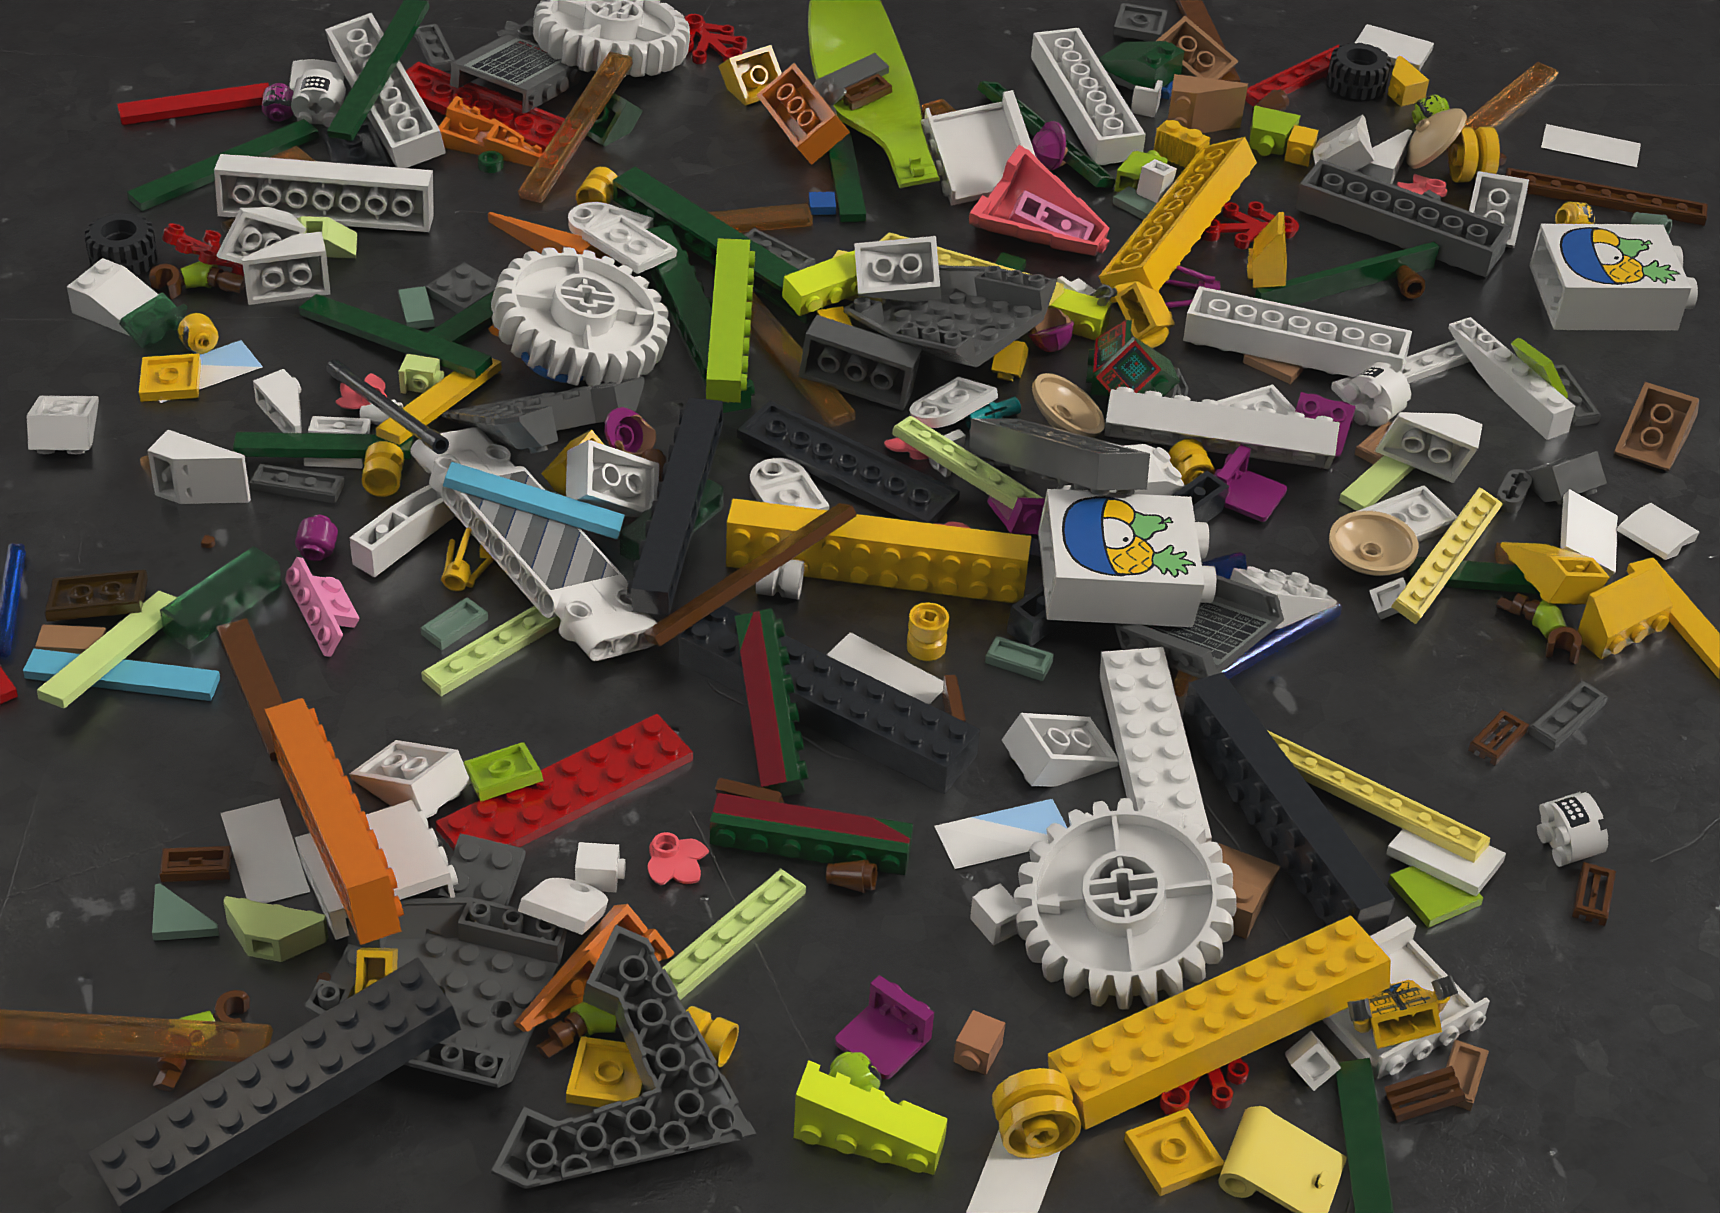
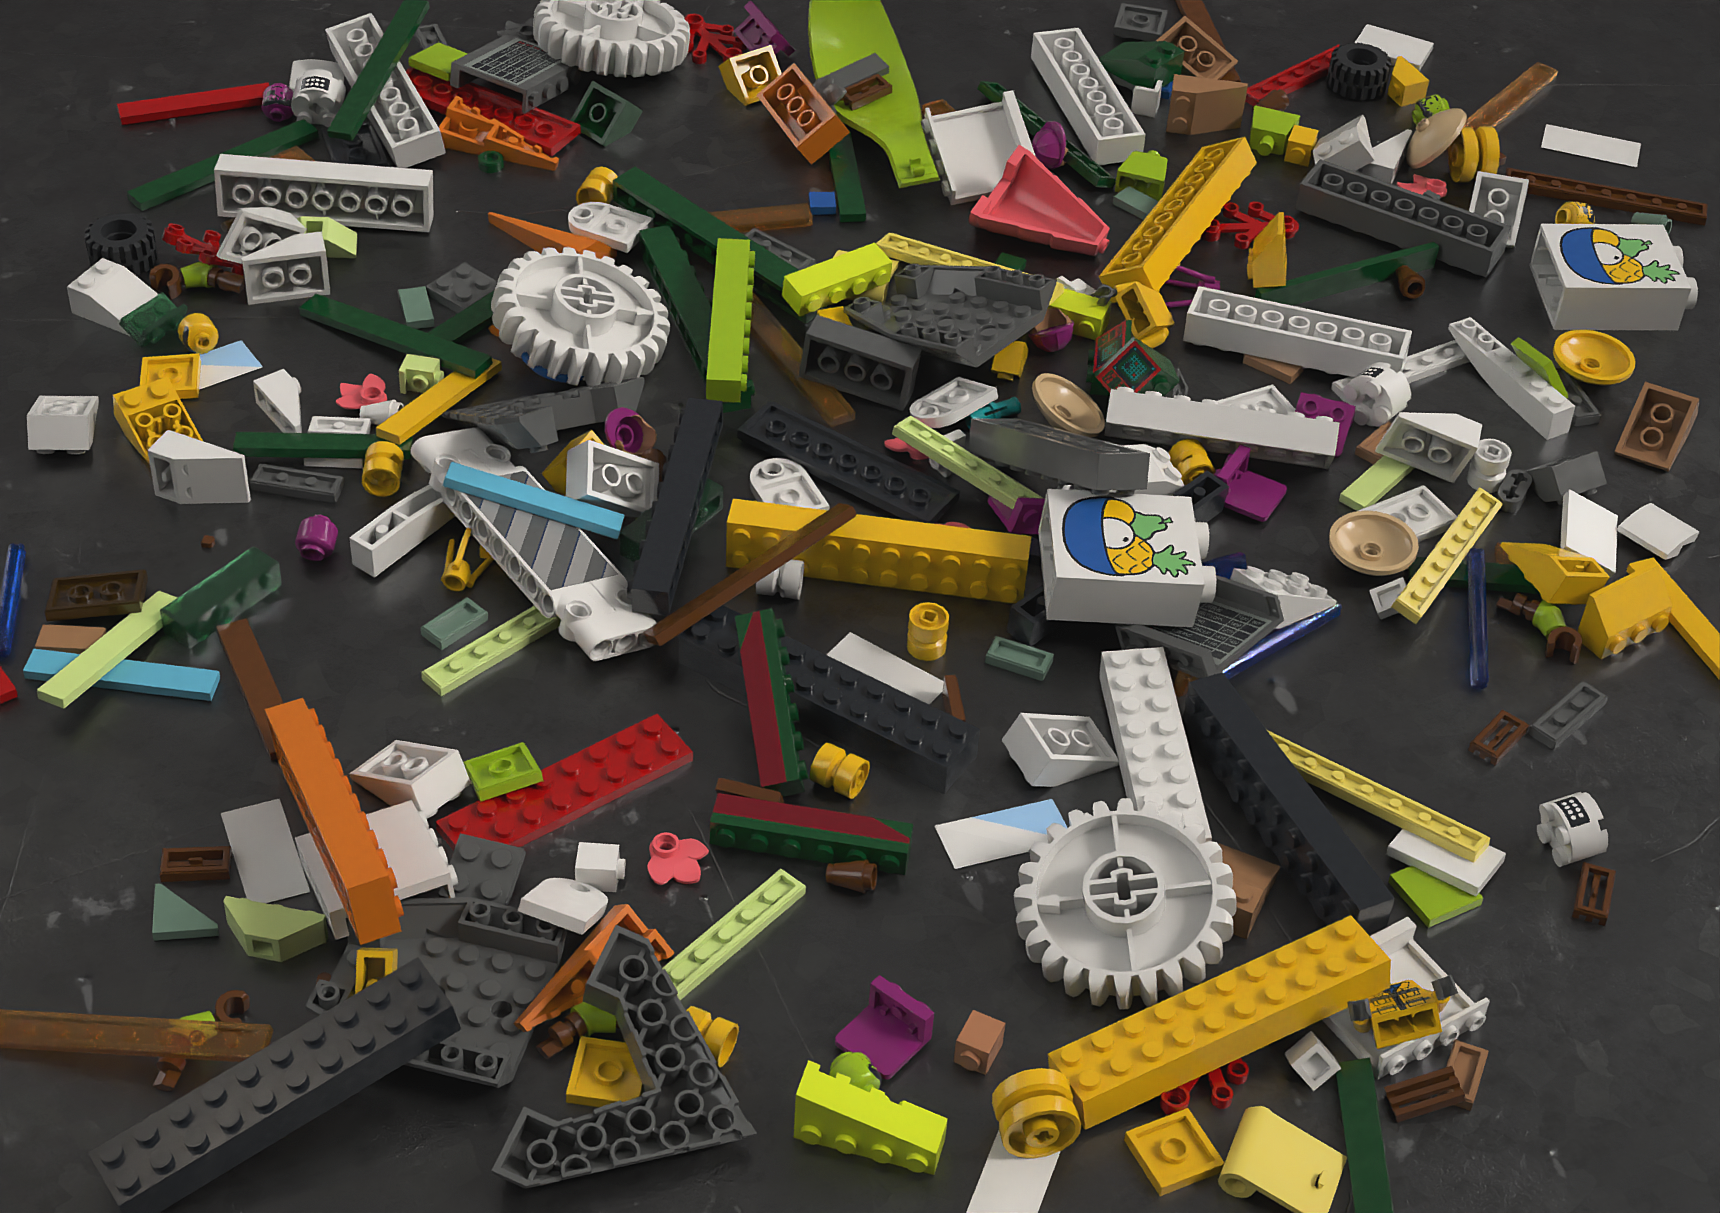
bright pink bracket [285,557,360,657] -> none
black piece [326,359,449,454] -> none
clear orange tile [518,52,633,203] -> none
white tile [582,214,677,274] -> none
white slope [854,236,941,302] -> none
white brick [970,883,1023,946] -> none
bright pink slope [1008,190,1094,240] -> none
white panel [1137,159,1177,203] -> none
yellow brick [1154,120,1211,168] -> none
none -> yellow slope [113,377,203,464]
none -> lime tile [408,42,468,81]
none -> magenta bracket [734,0,796,57]
none -> yellow wheel [809,743,870,799]
none -> white wheel [1466,439,1512,493]
none -> clear blue axle [1467,547,1489,689]
none -> yellow dish [1553,329,1635,385]

